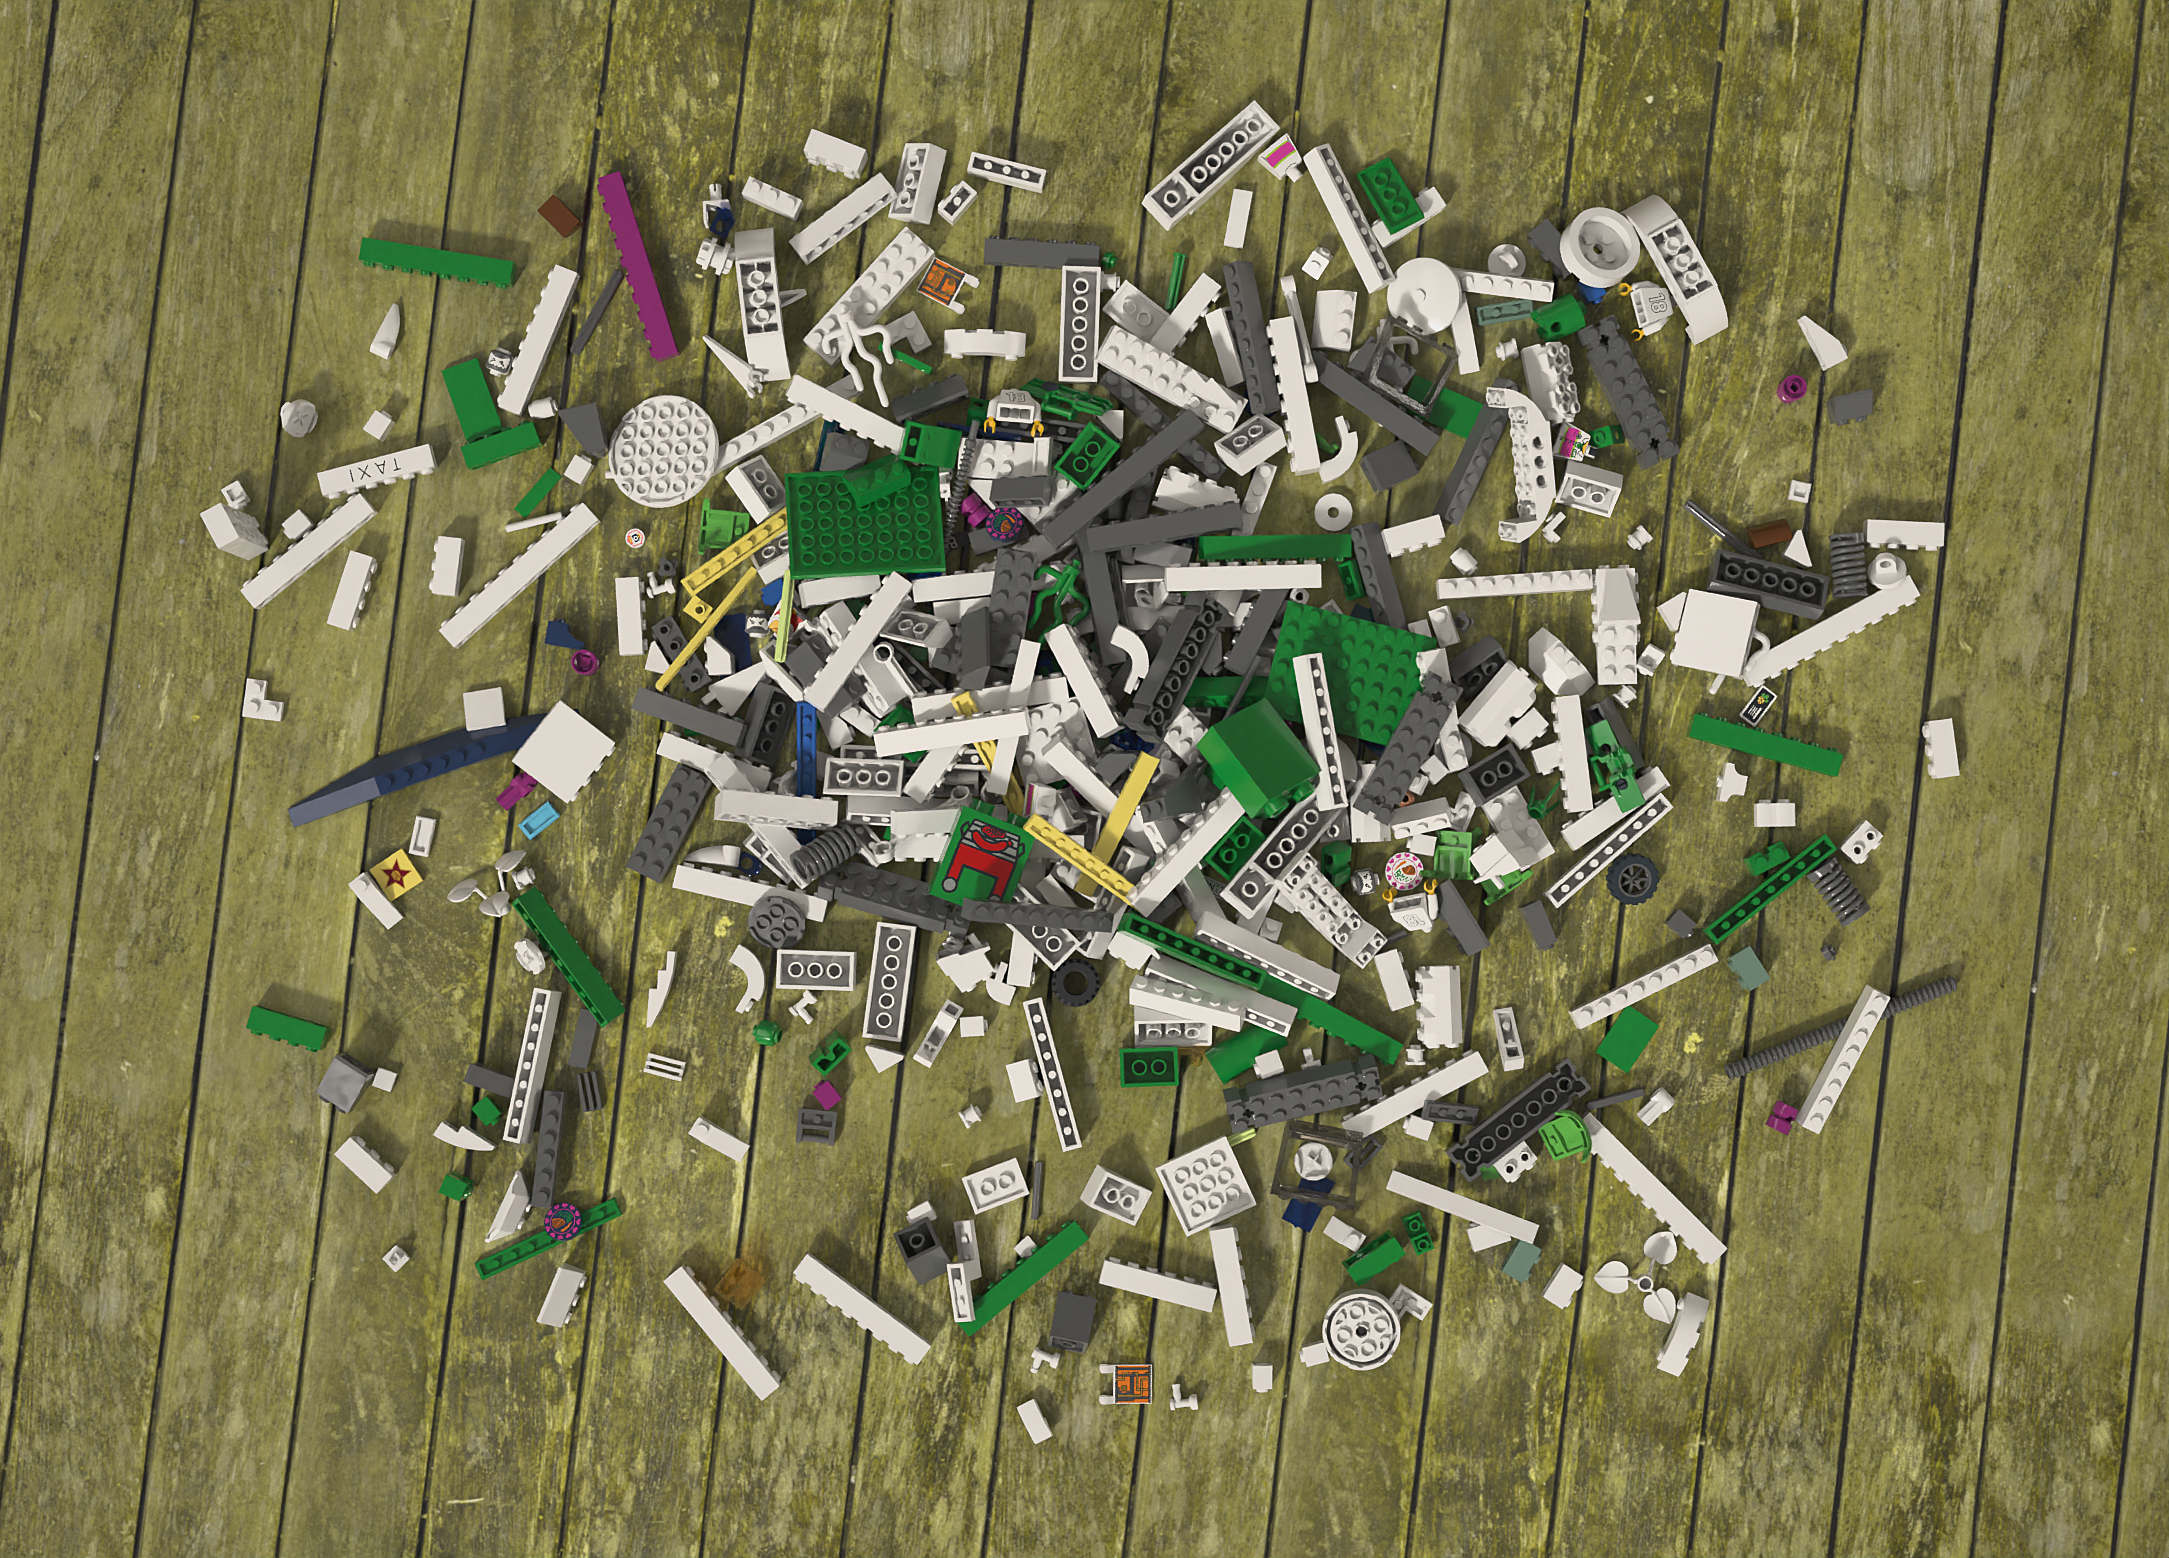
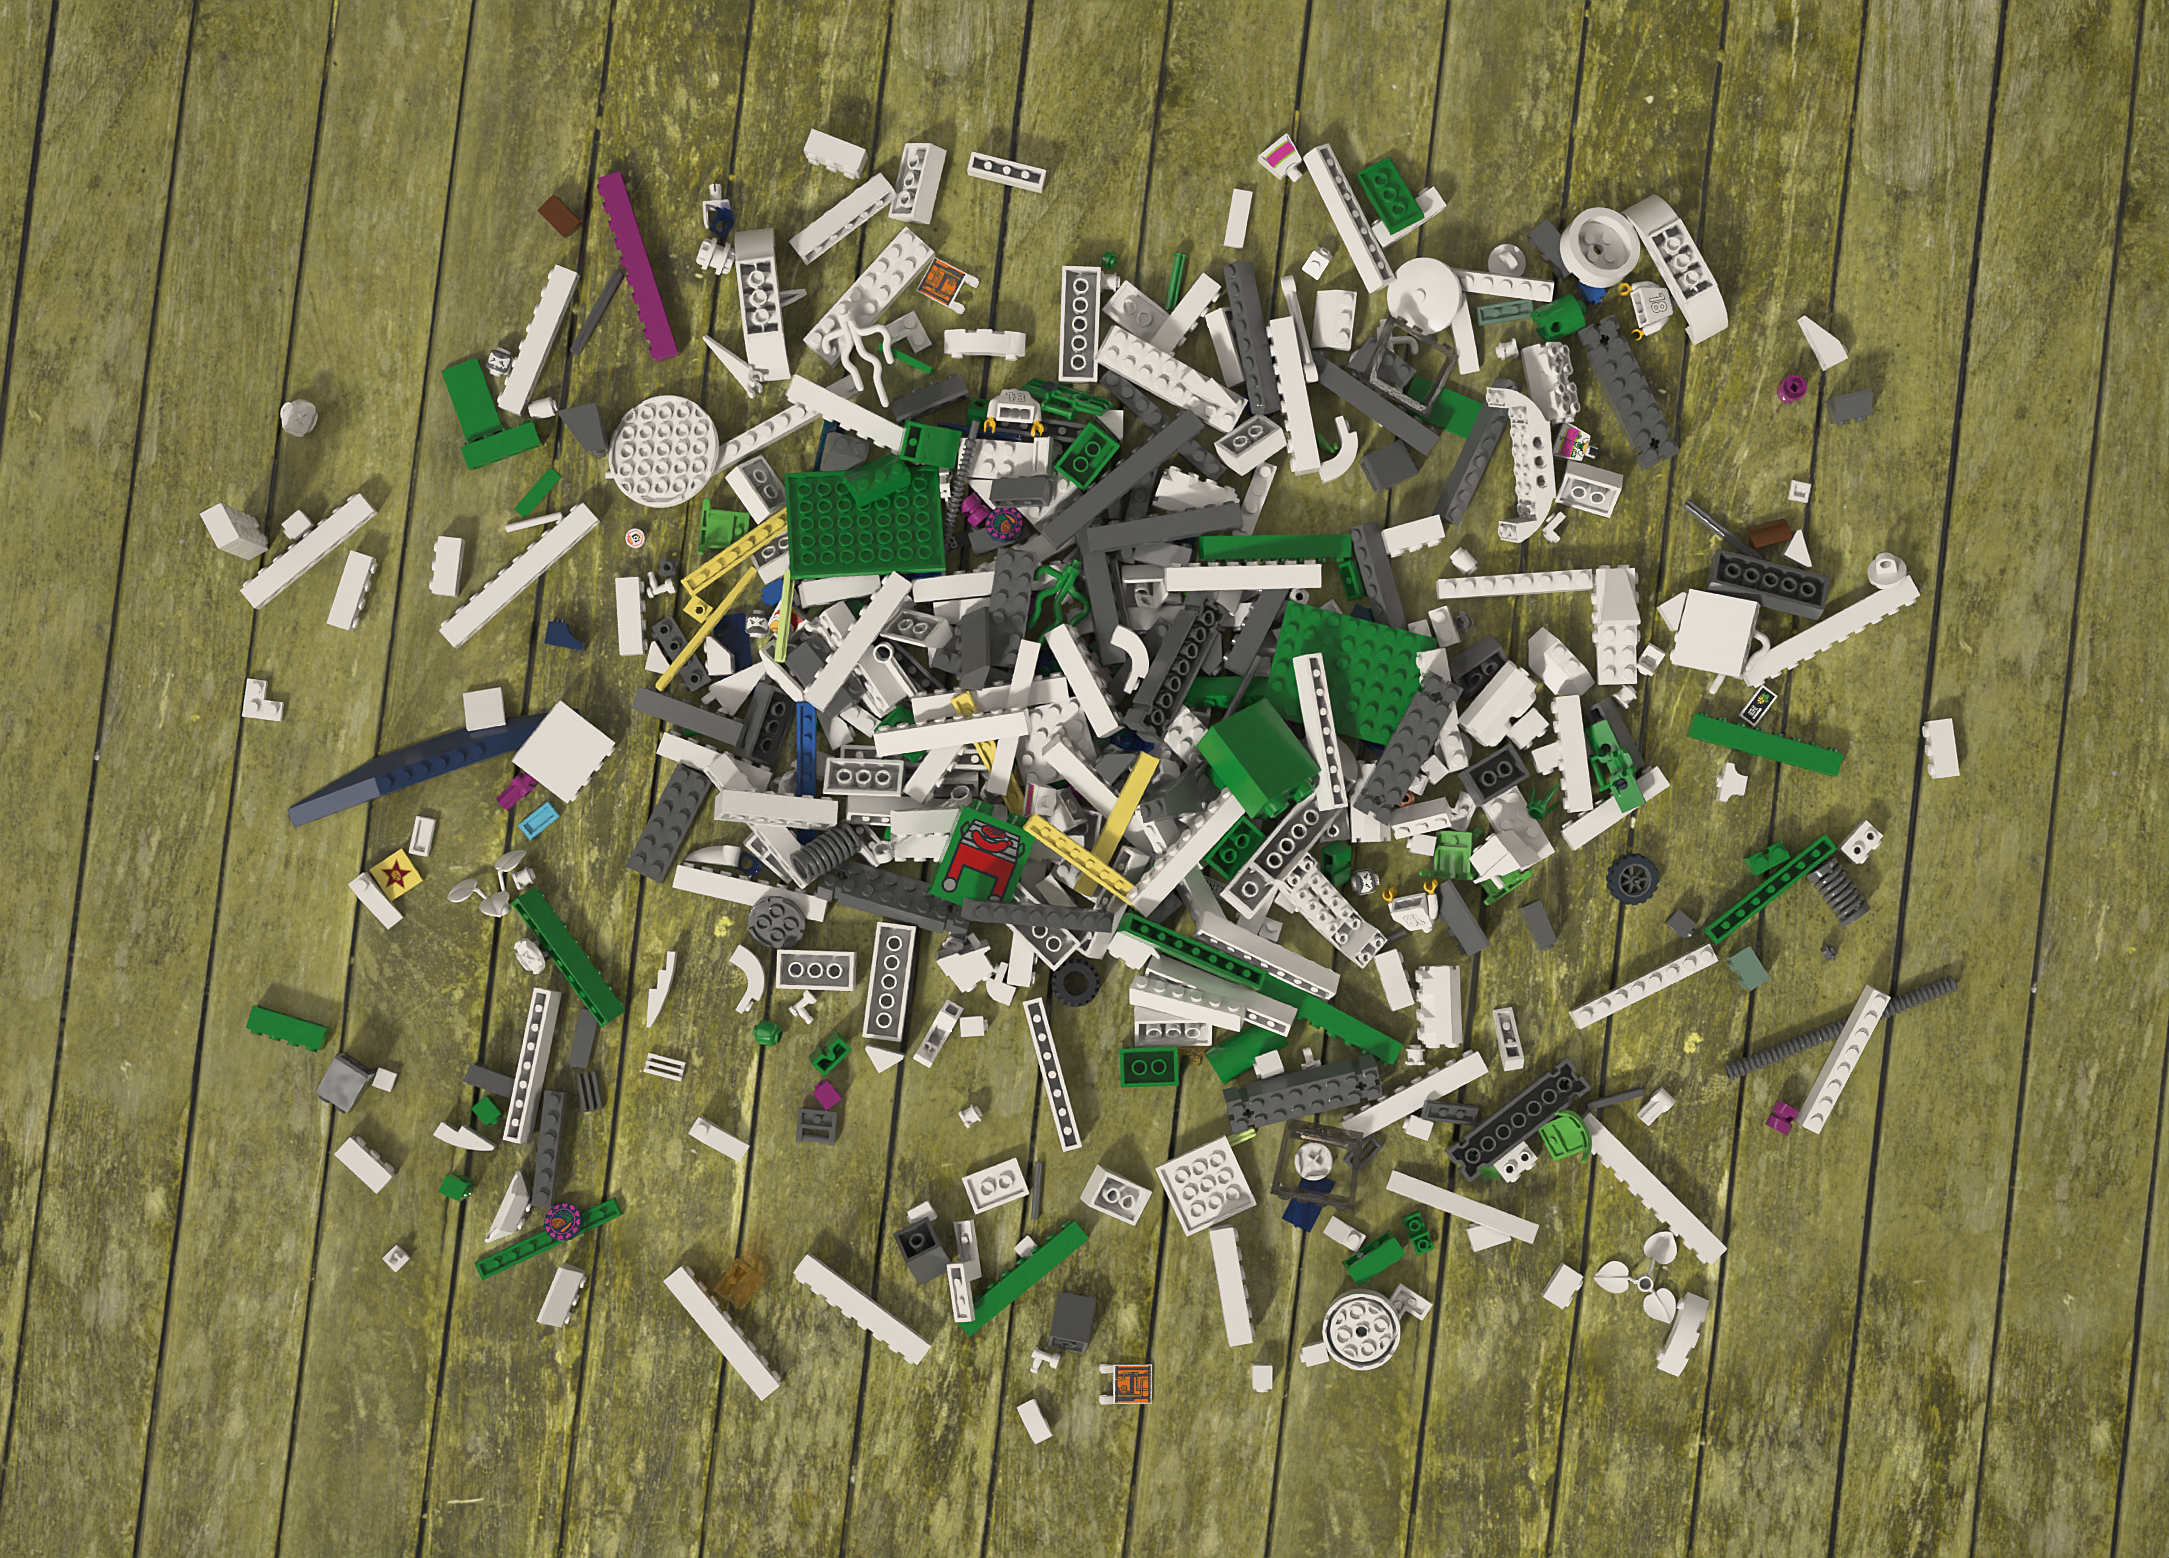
white bracket [221,480,250,510] -> none
white brick [317,444,438,499] -> none
green brick [358,237,517,289] -> none
white brick [363,410,395,442] -> none
white piece [370,303,400,360] -> none
white brick [564,455,595,486] -> none
magenta wheel [571,650,600,676] -> none
white brick [742,176,804,222] -> none
green plate [910,645,928,663] -> none
white brick [938,180,978,226] -> none
dark grey brick [984,236,1100,270] -> none
white brick [1006,1058,1043,1103] -> none
white brick [1099,1257,1217,1312] -> none
white slope [1141,100,1280,231] -> none
white piece [1170,1384,1198,1410] -> none
white tile [1314,493,1353,532] -> none
tile [1385,852,1423,891] -> none
sand green brick [1500,1239,1542,1283] -> none
white brick [1541,793,1673,908] -> none
green bracket [1587,424,1625,449] -> none
green tile [1595,1005,1659,1074] -> none
white brick [1627,525,1653,550] -> none
white brick [1754,799,1796,827] -> none
dark grey piece [1828,533,1868,599] -> none
white brick [1862,519,1945,551] -> none

